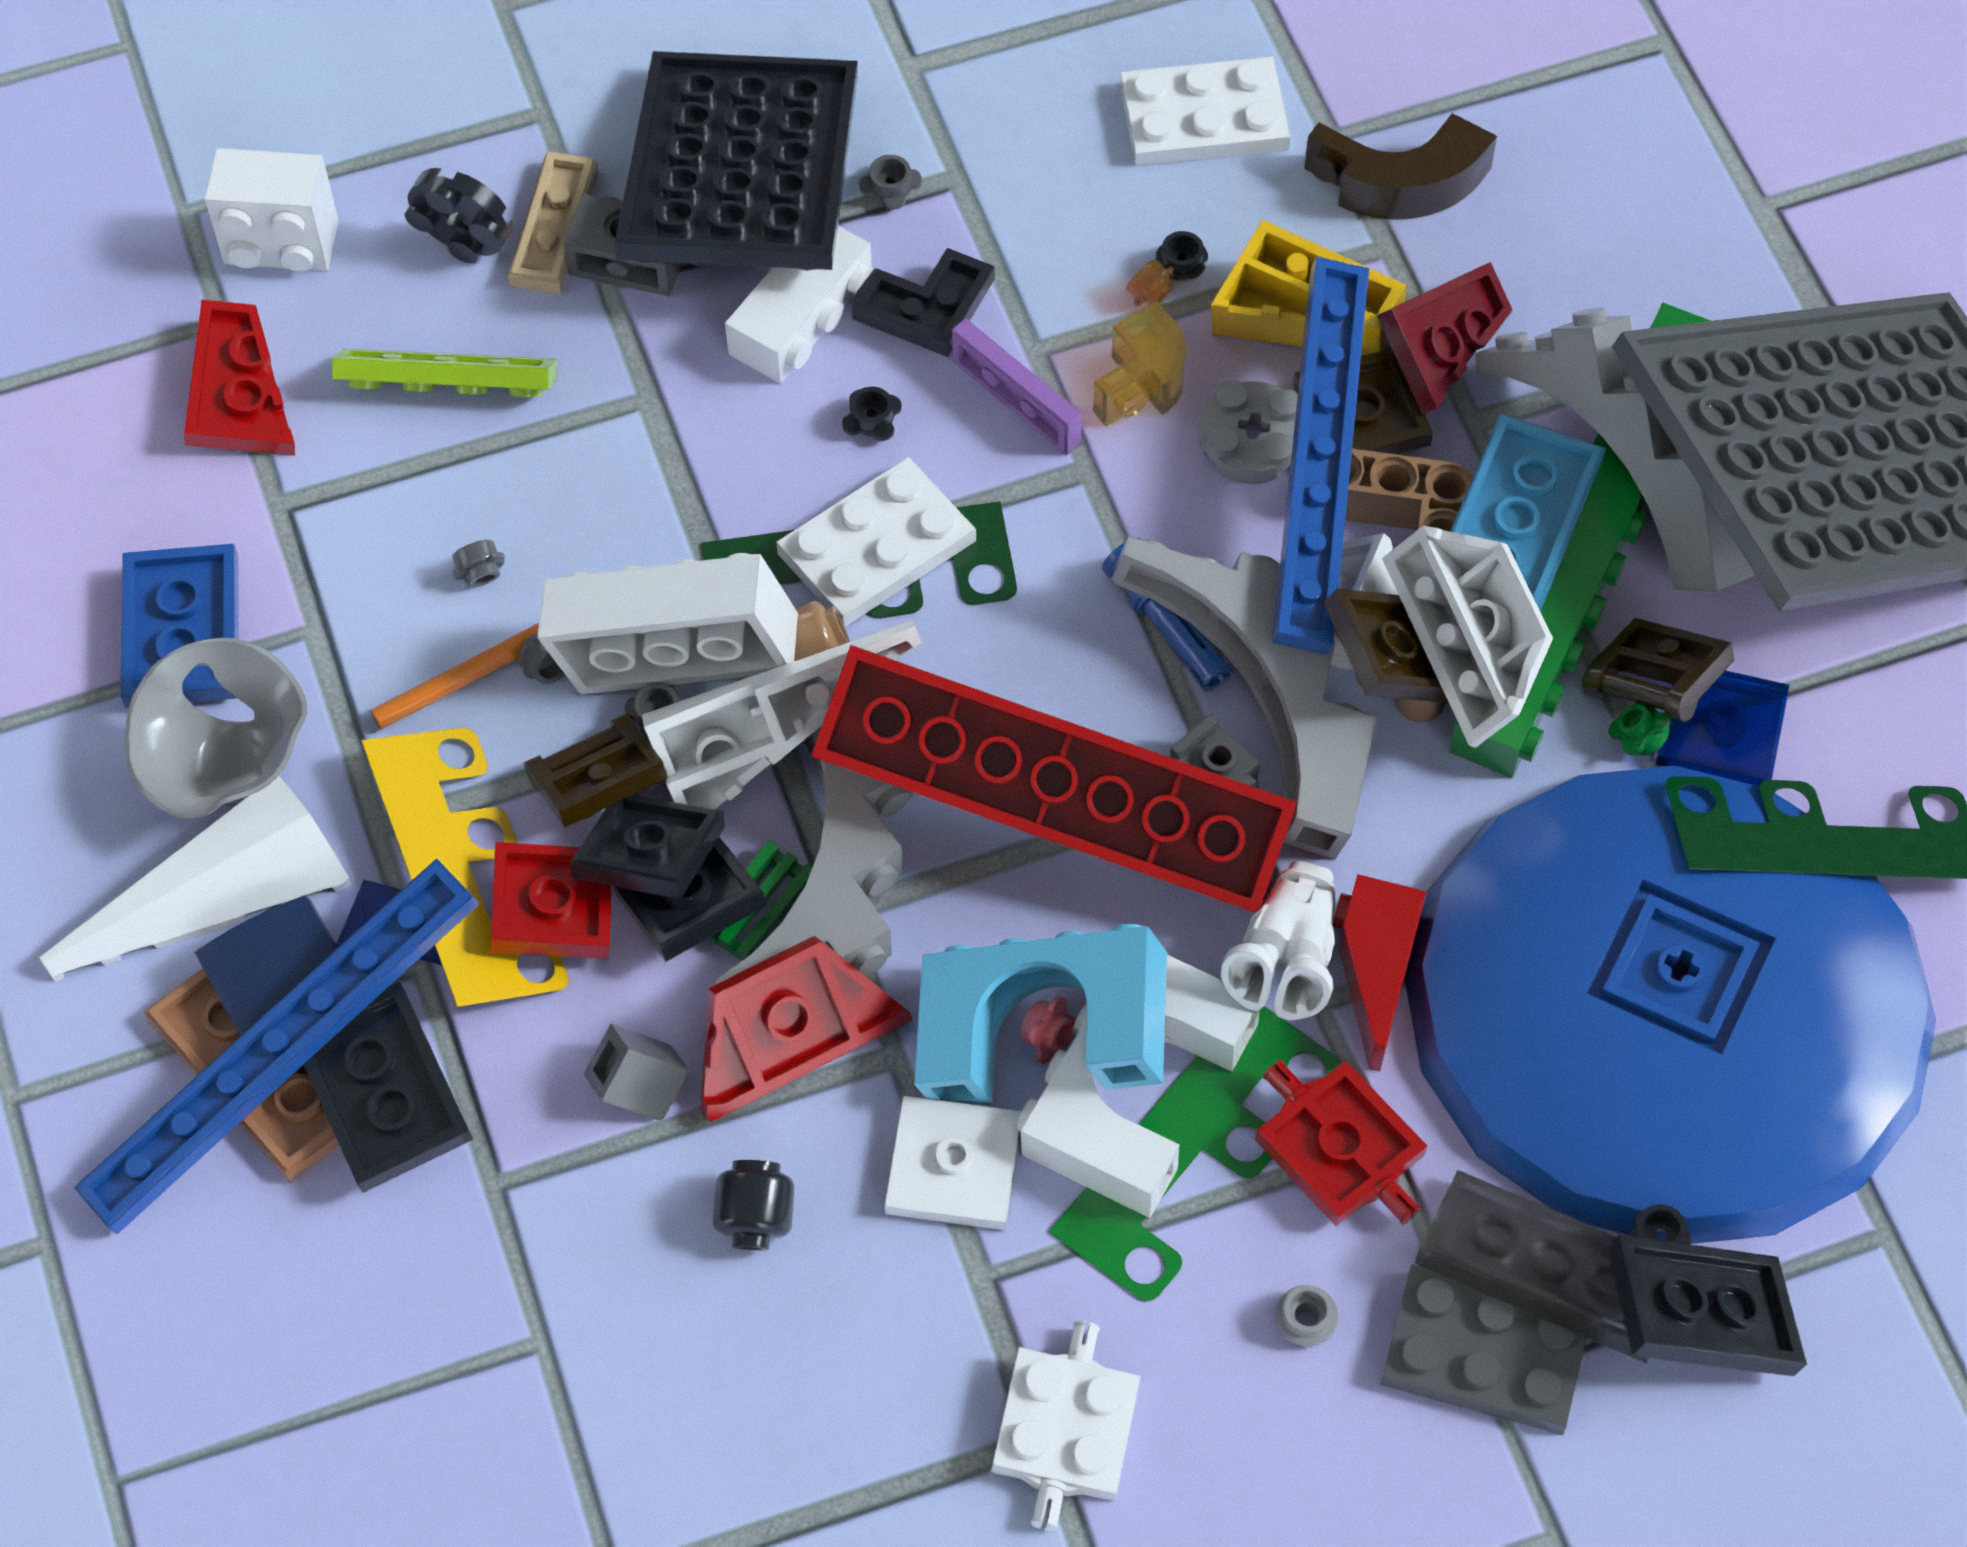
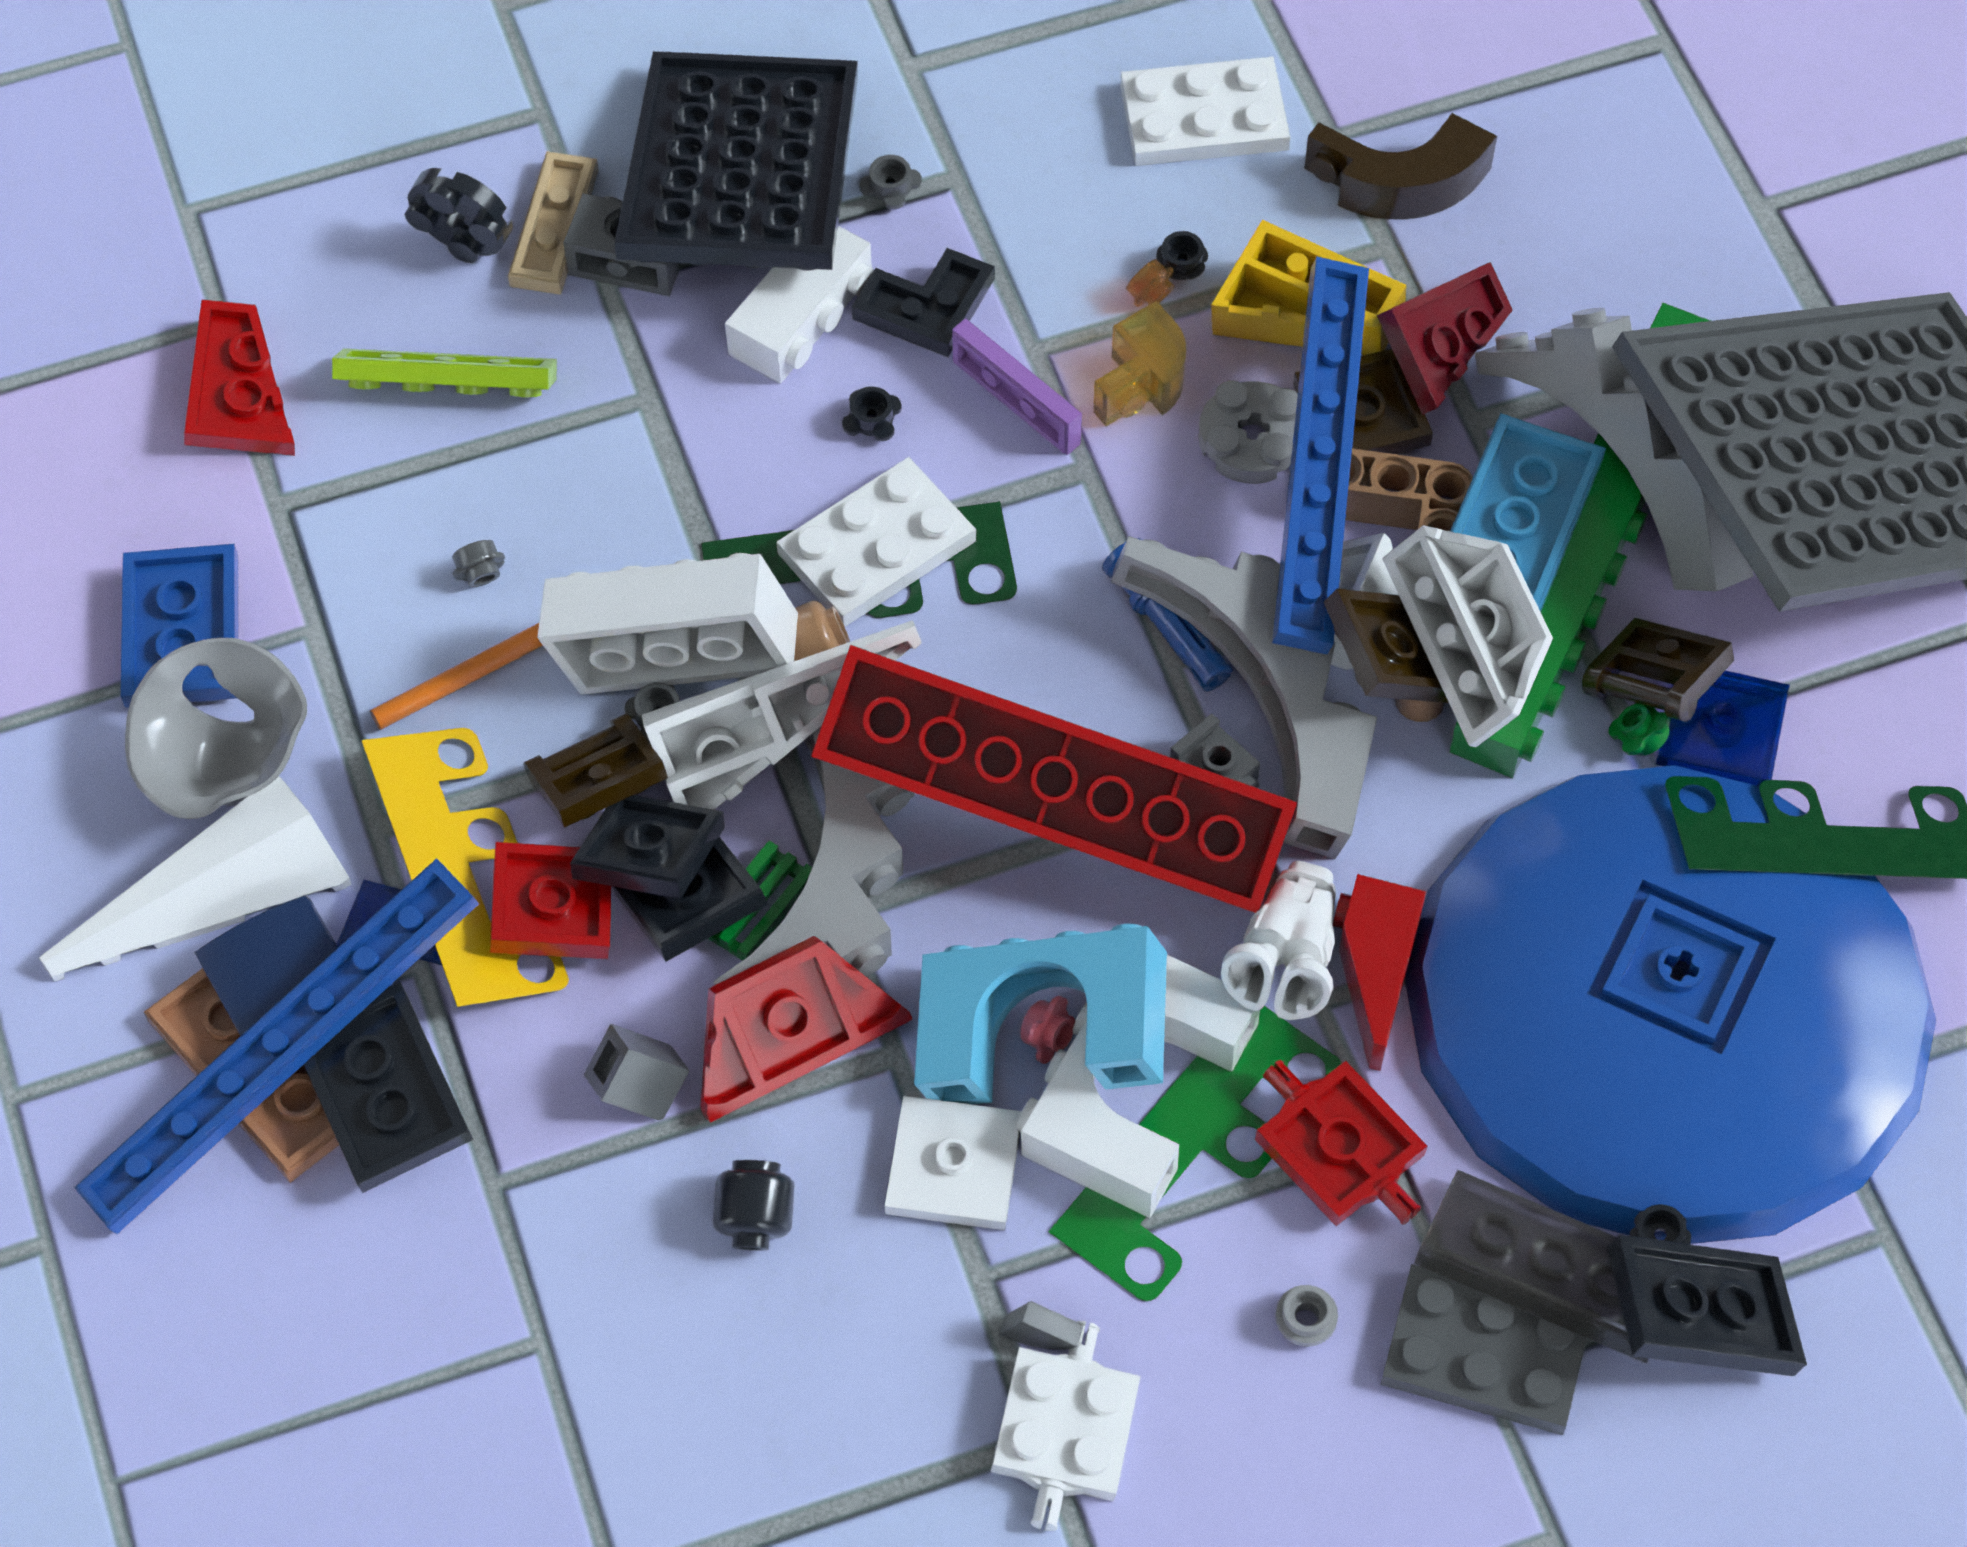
white brick [205,148,339,272] -> none
dark grey plate [518,633,565,683] -> none
none -> dark grey tile [999,1301,1083,1350]

